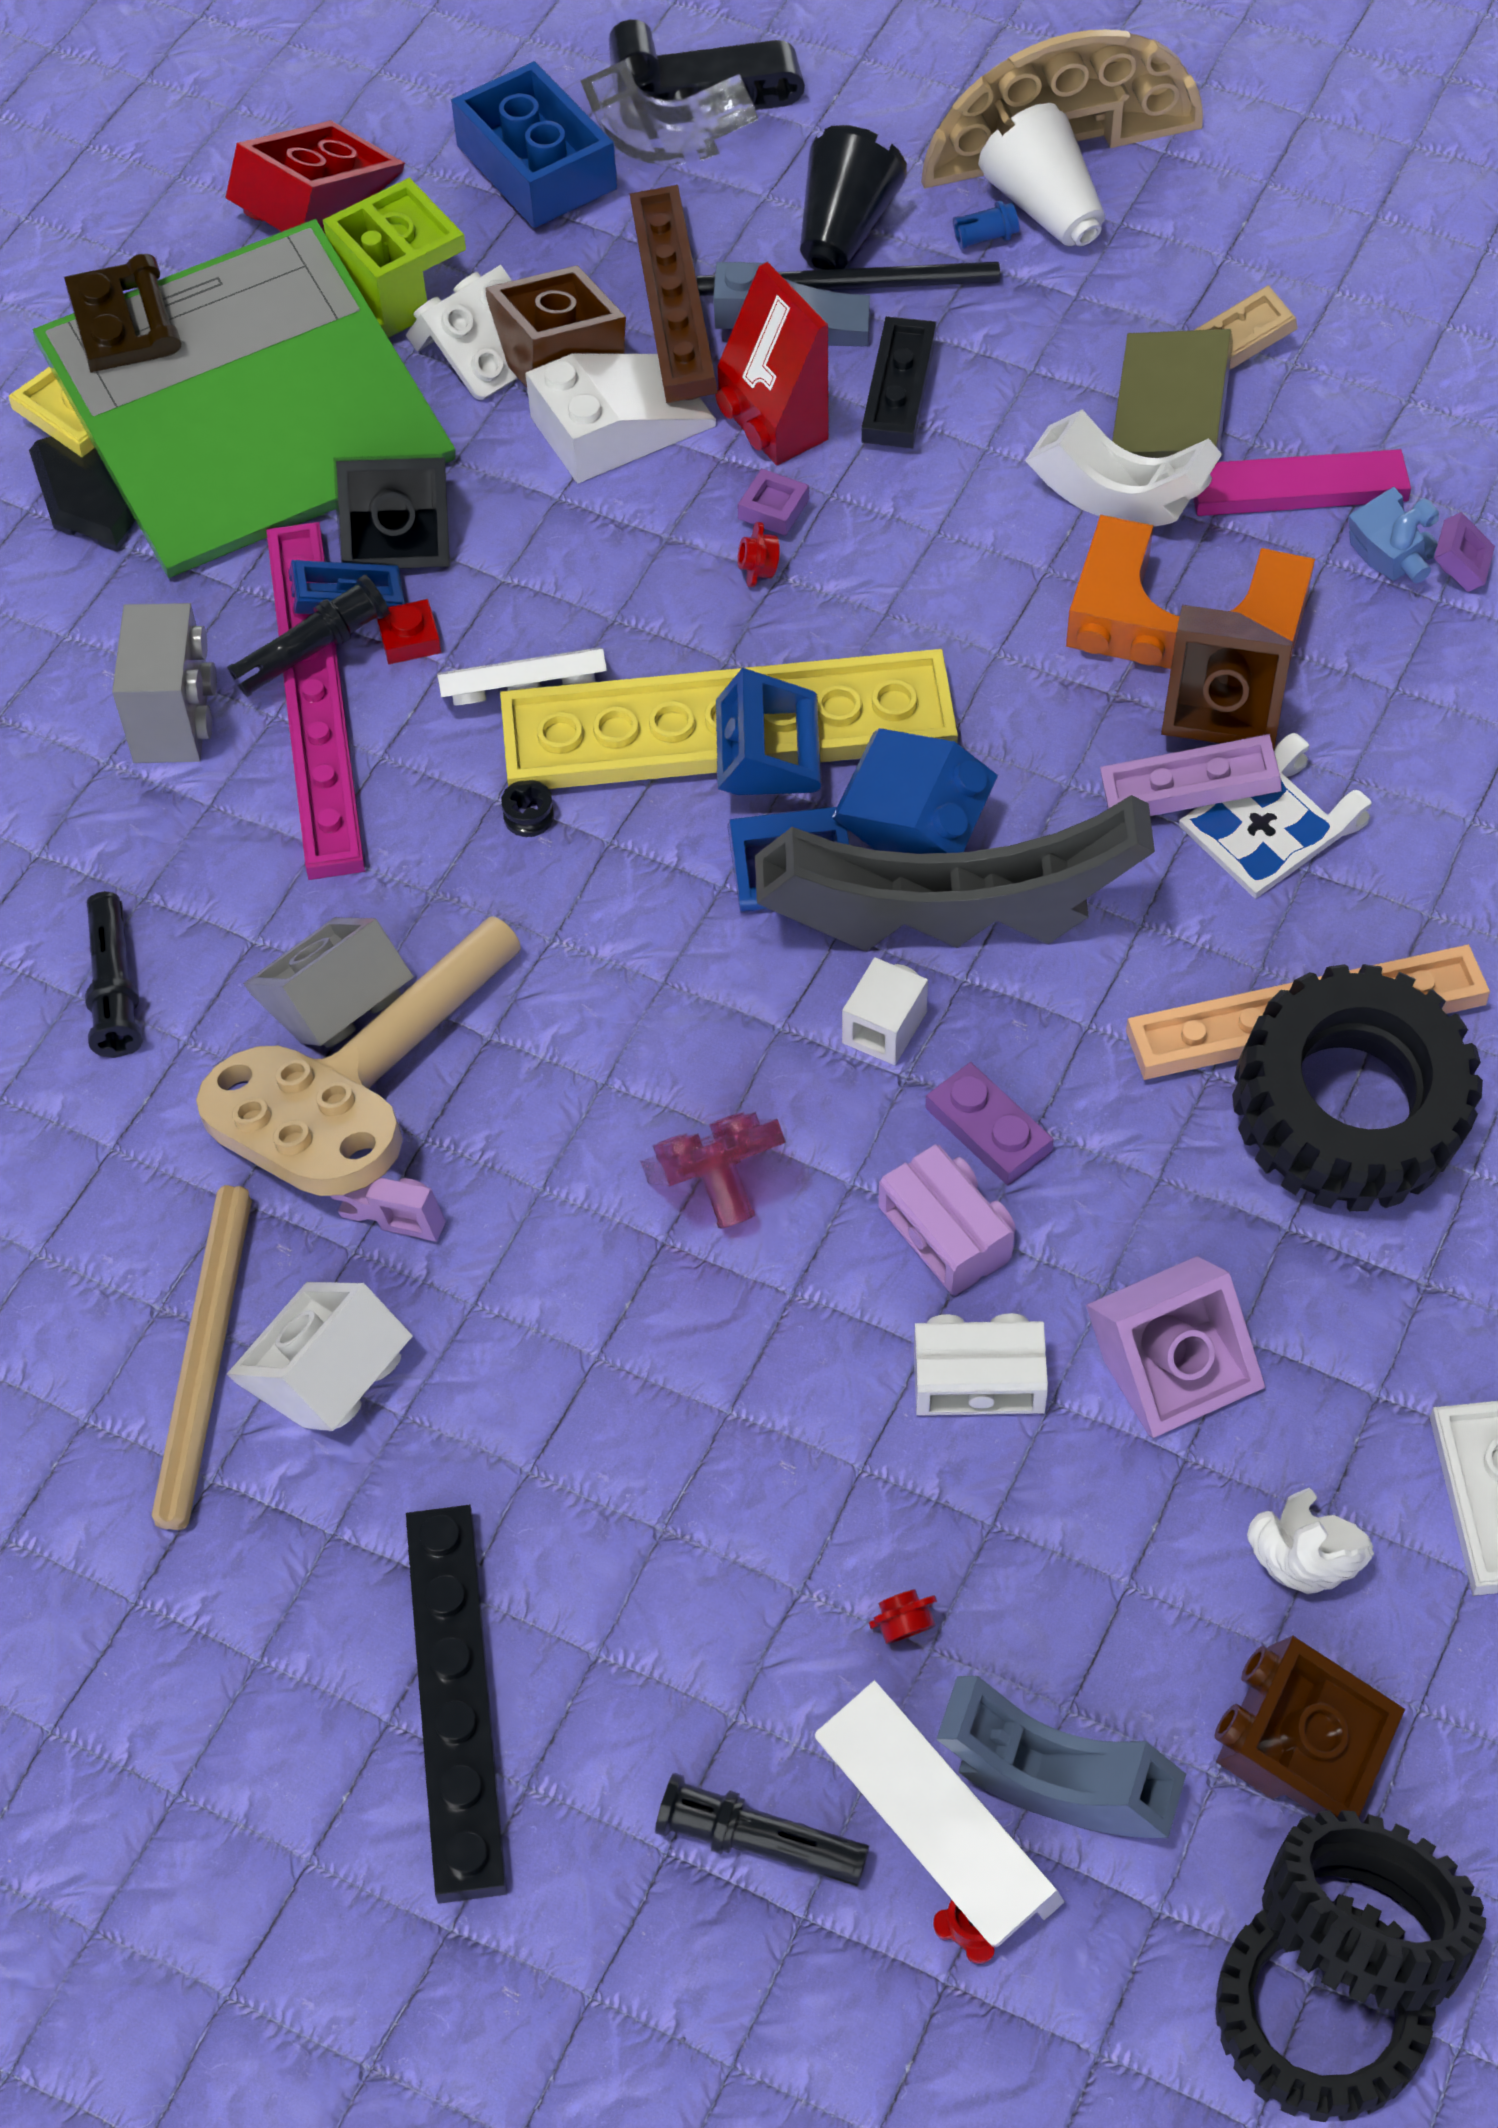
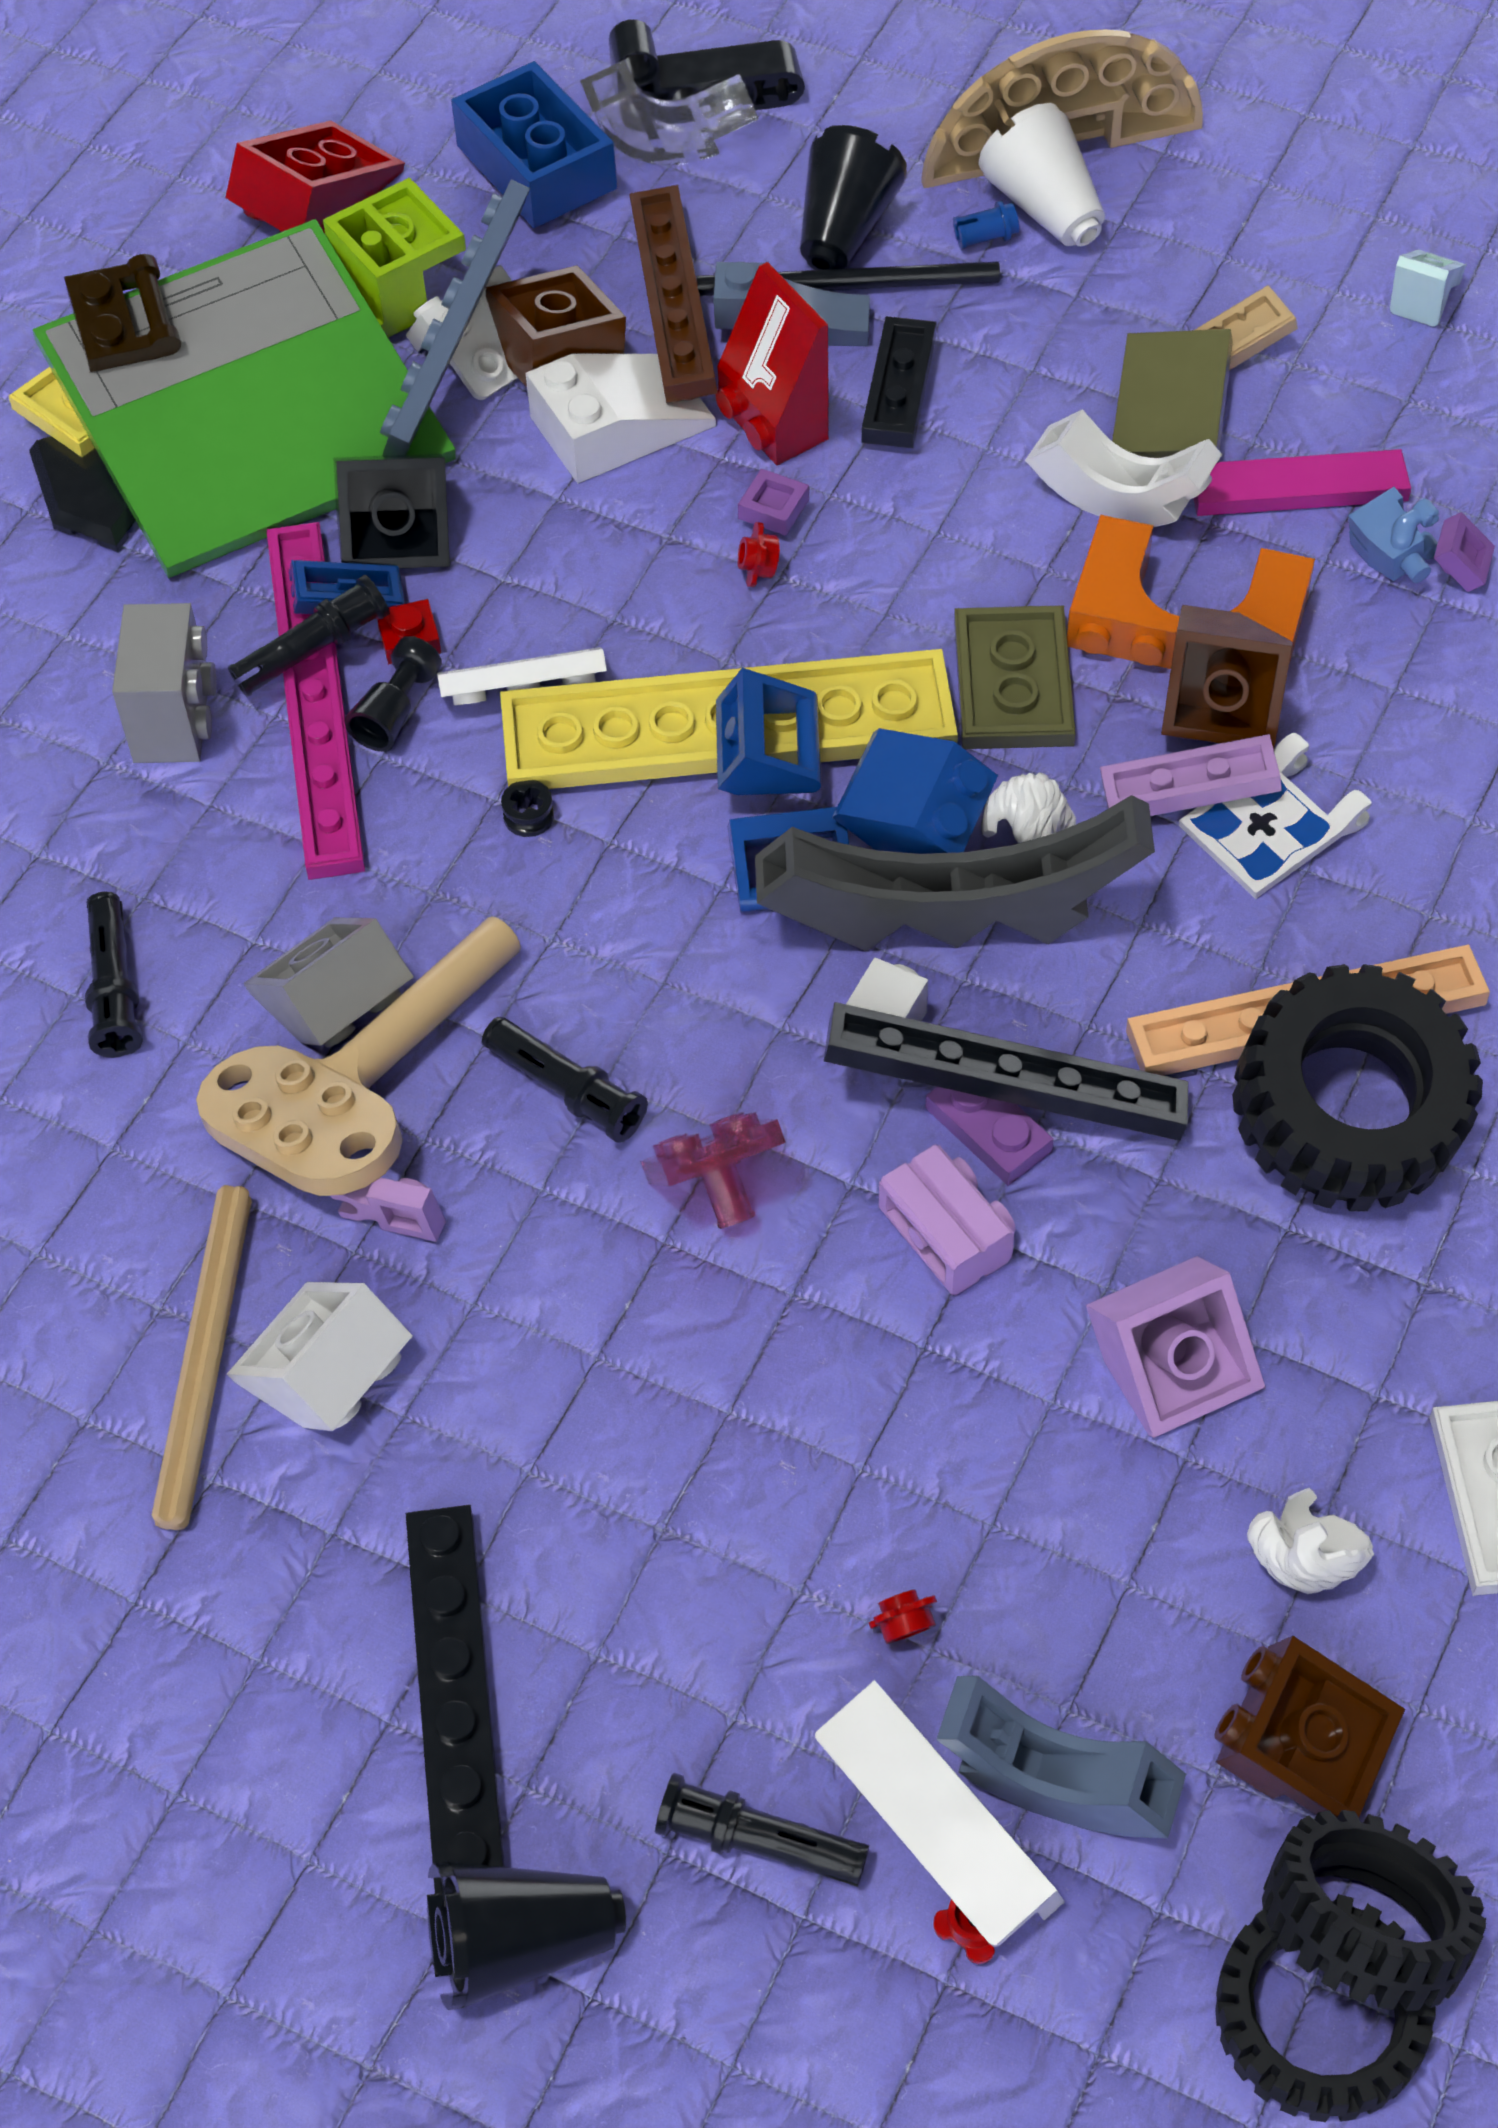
white brick [914,1313,1048,1415] -> none
none -> black piece [344,636,442,752]
none -> sand blue plate [380,179,530,456]
none -> black cone [427,1861,626,2010]
none -> black pin [482,1017,648,1143]
none -> black plate [824,1002,1188,1141]
none -> olive tile [954,605,1075,749]
none -> white hair [981,772,1076,843]
none -> light aqua slope [1390,249,1467,327]

